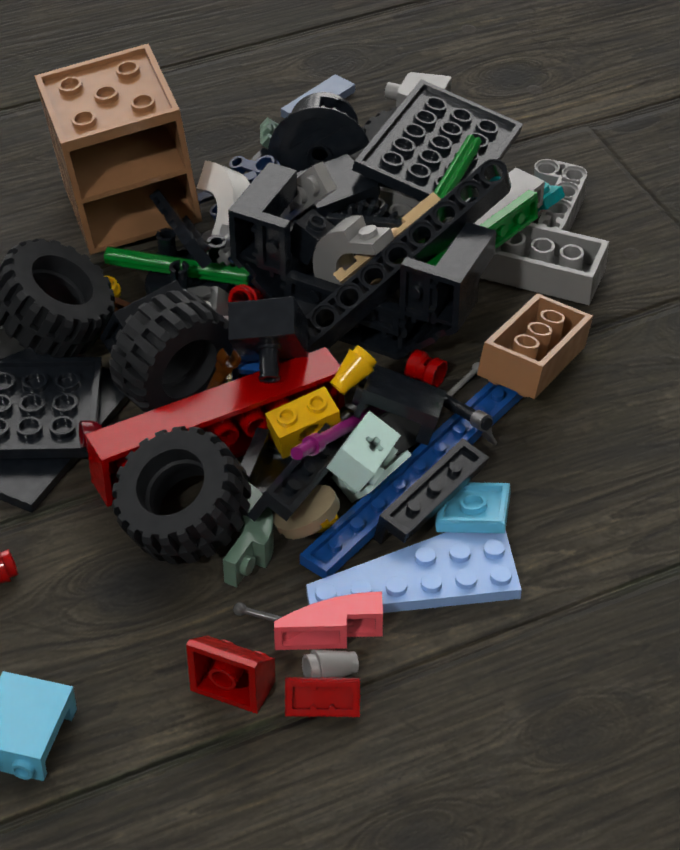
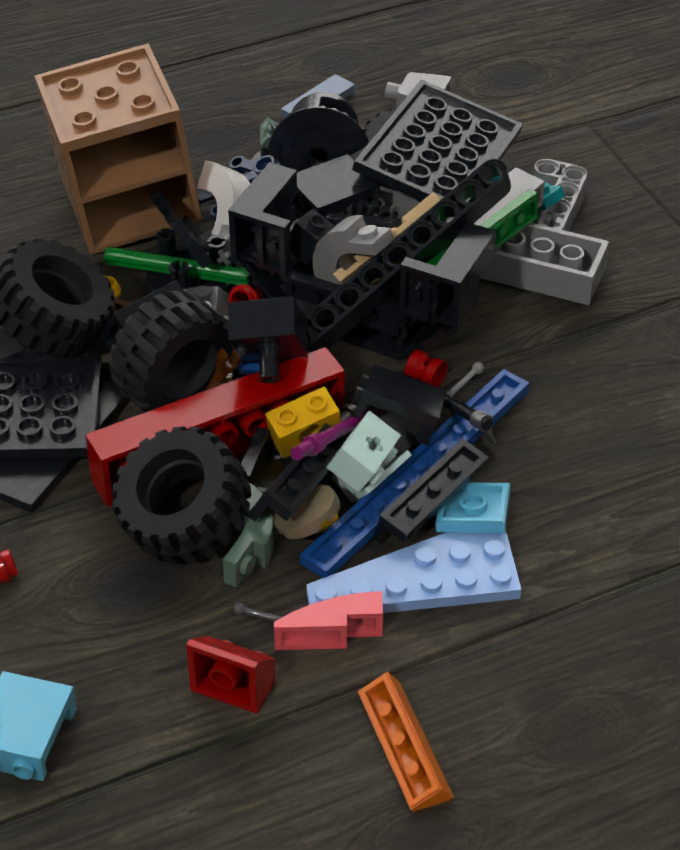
dark red hinge [79,420,103,448] -> none
light grey plate [280,161,337,223] -> none
red plate [285,677,360,717] -> none
light grey cone [302,649,359,678] -> none
yellow cone [330,345,377,395] -> none
green axle [434,134,481,199] -> none
medium nougat brick [477,293,593,399] -> none
none -> orange slope [357,671,454,812]

